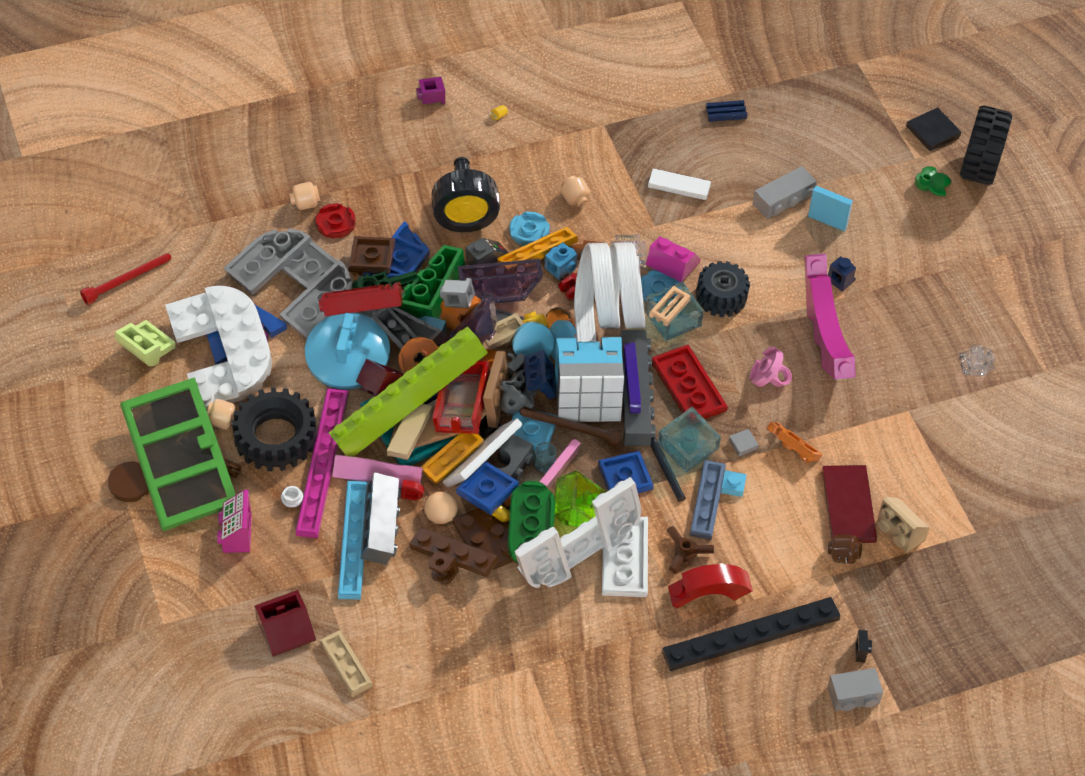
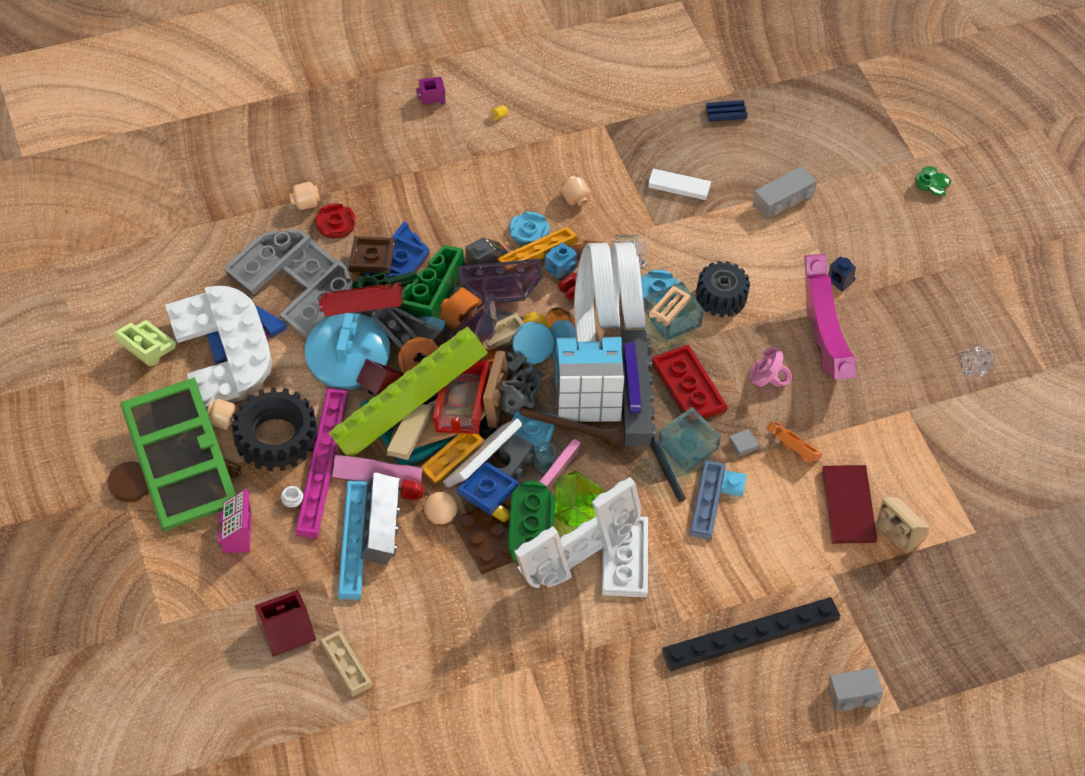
red piece [80,253,172,305] -> none
reddish brown plate [409,527,498,585] -> none
black wheel [431,157,500,232] -> none
light grey brick [440,278,475,308] -> none
dark blue bracket [524,350,557,400] -> none
blue tile [598,451,654,493] -> none
dark pink slope [646,236,701,282] -> none
reddish brown piece [667,526,714,573] -> none
red arch [668,564,753,609] -> none
medium azure tile [808,186,853,232] -> none
reddish brown head [828,534,862,564] -> none
black plate [855,630,872,662] -> none
black tile [906,107,962,151] -> none
black tyre [960,105,1013,185] -> none

